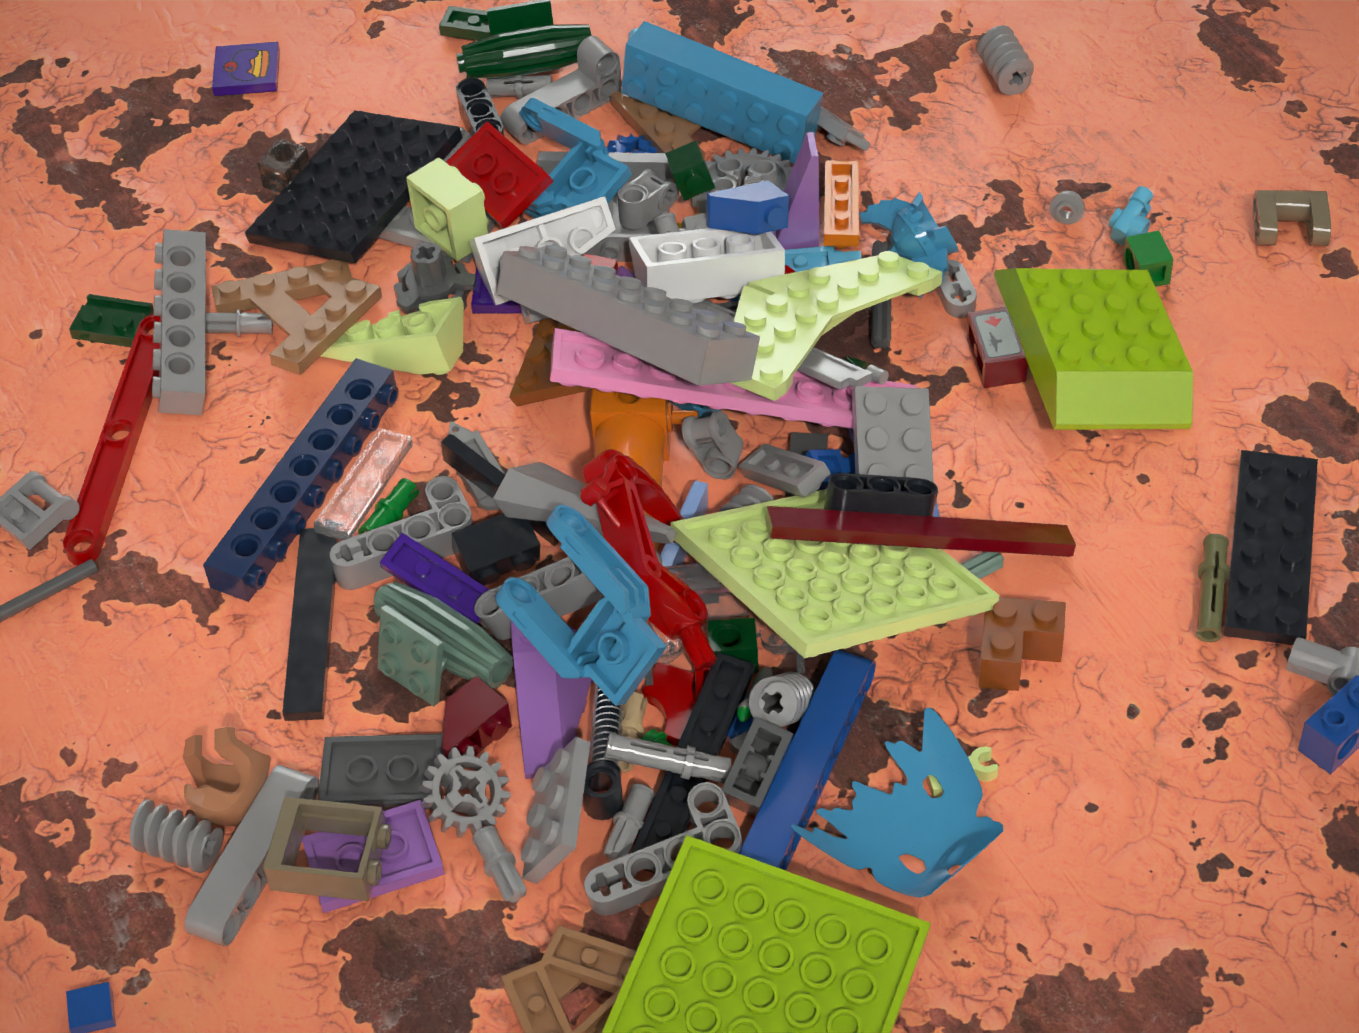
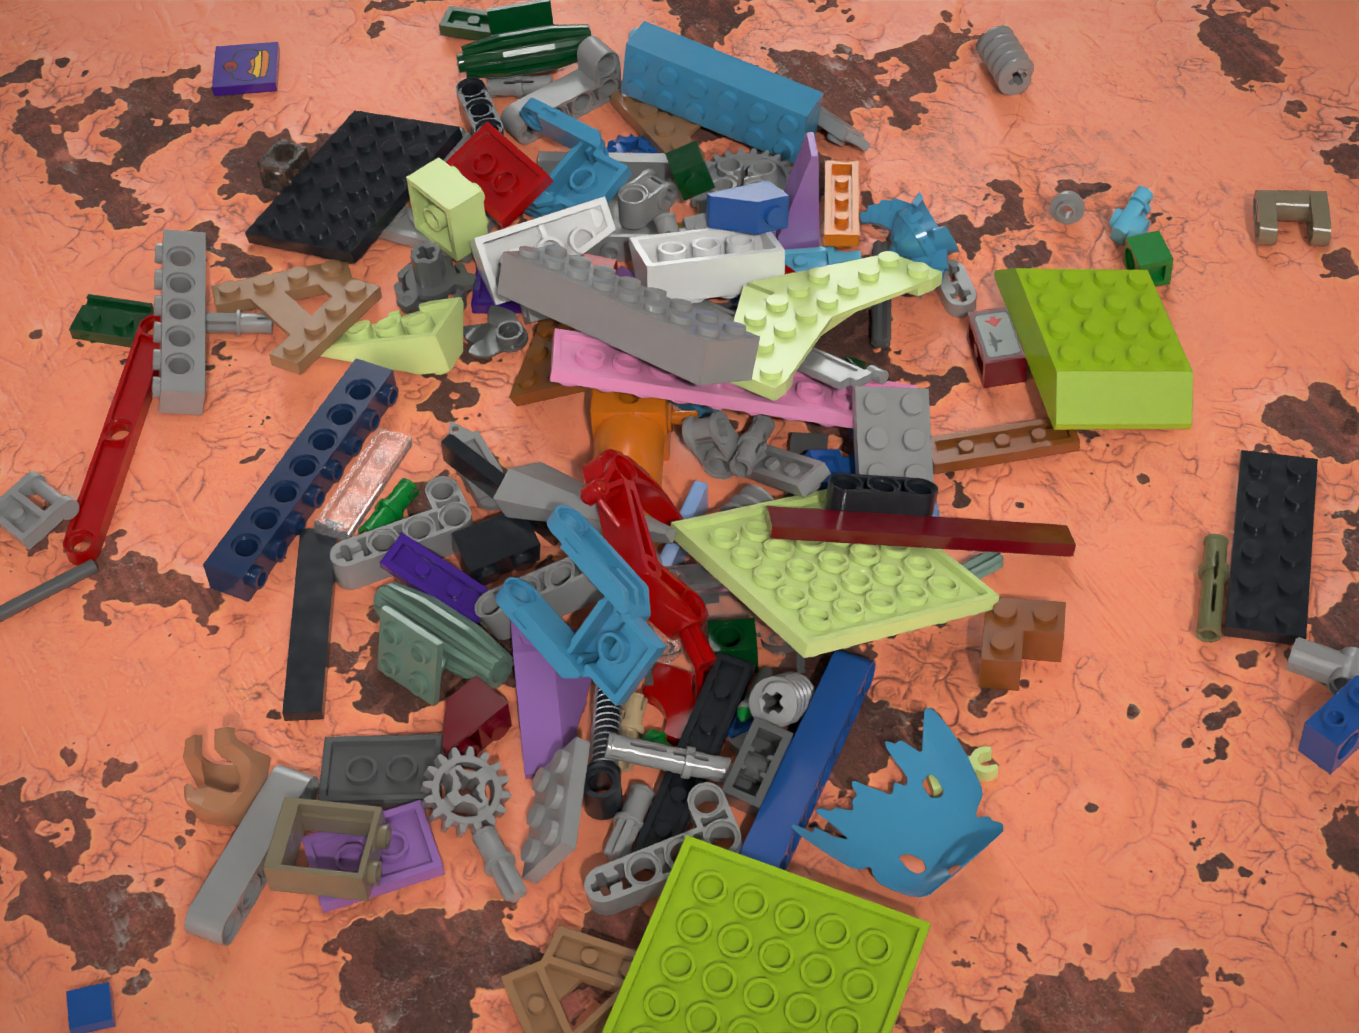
light grey piece [130,799,223,873] -> none
none -> dark grey plate [463,305,528,358]
none -> light grey pin [729,414,775,478]
none -> dark orange plate [931,418,1080,474]

